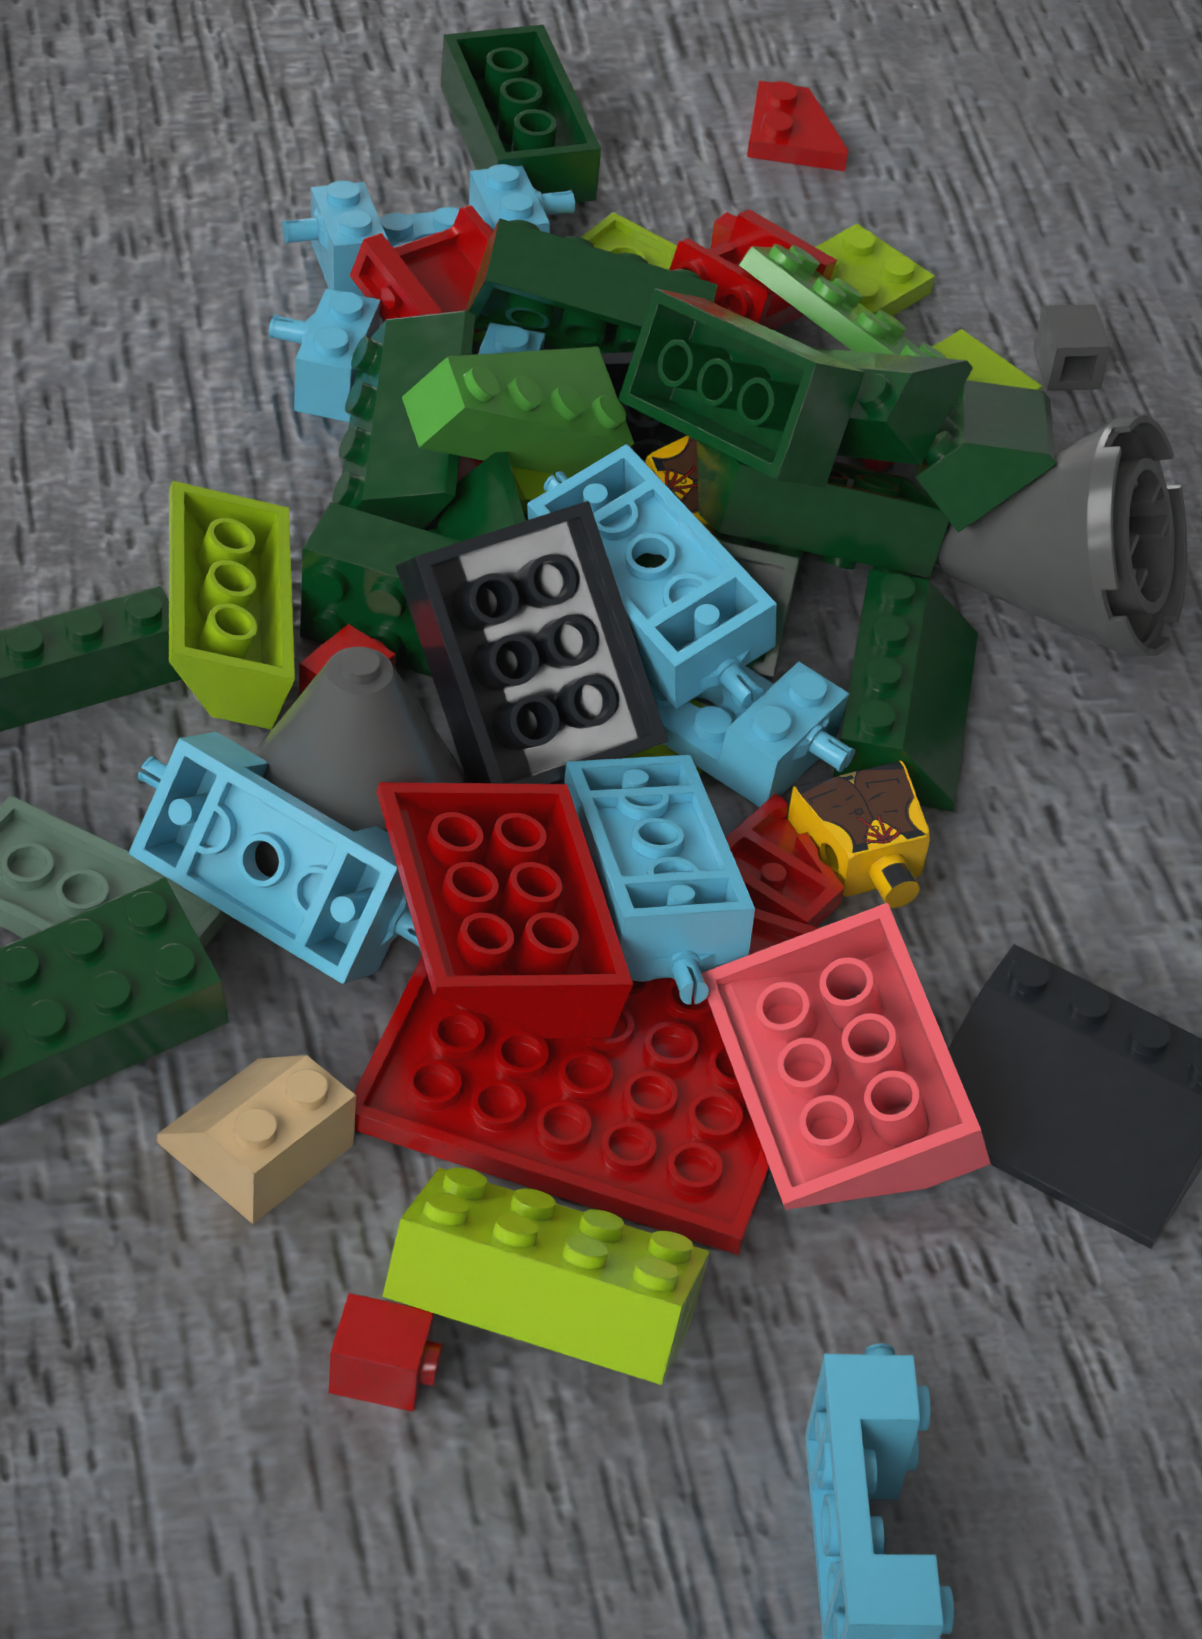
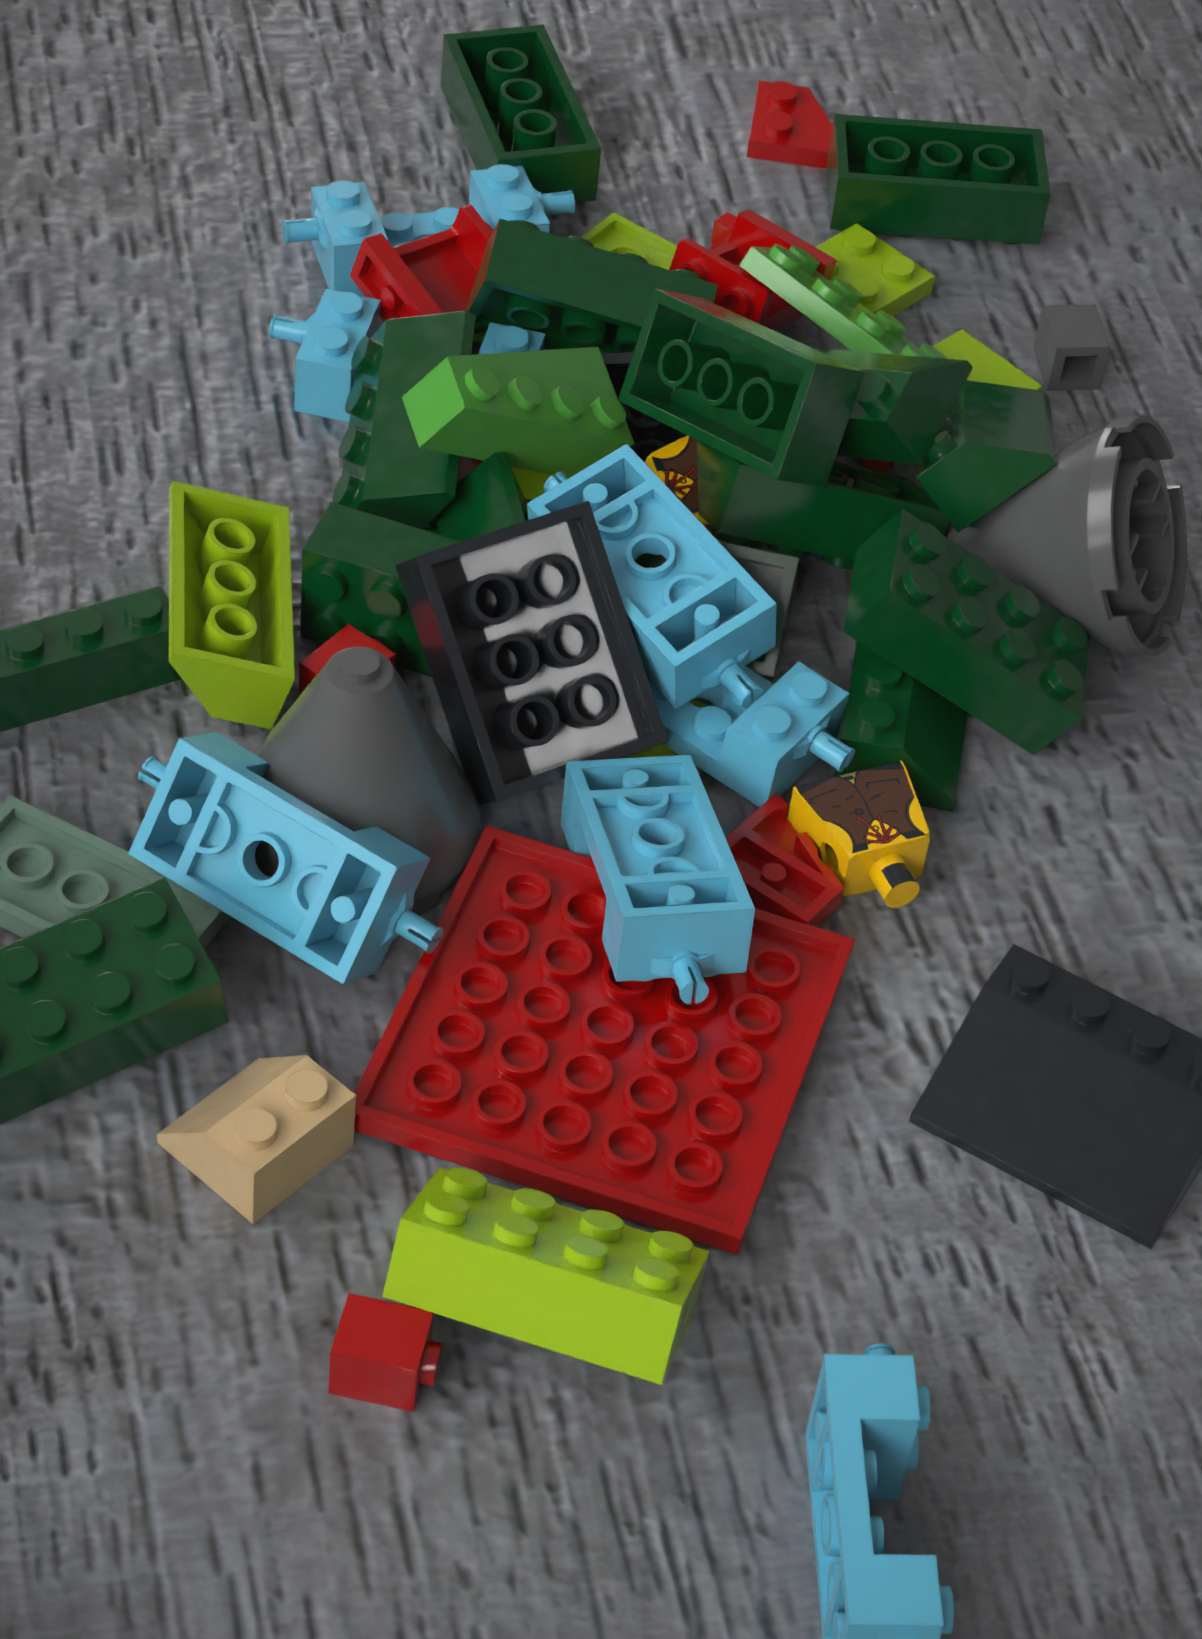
red slope [376,782,633,1038] -> none
coral slope [701,903,991,1210] -> none
none -> dark green brick [826,114,1051,245]
none -> dark green brick [843,508,1090,755]

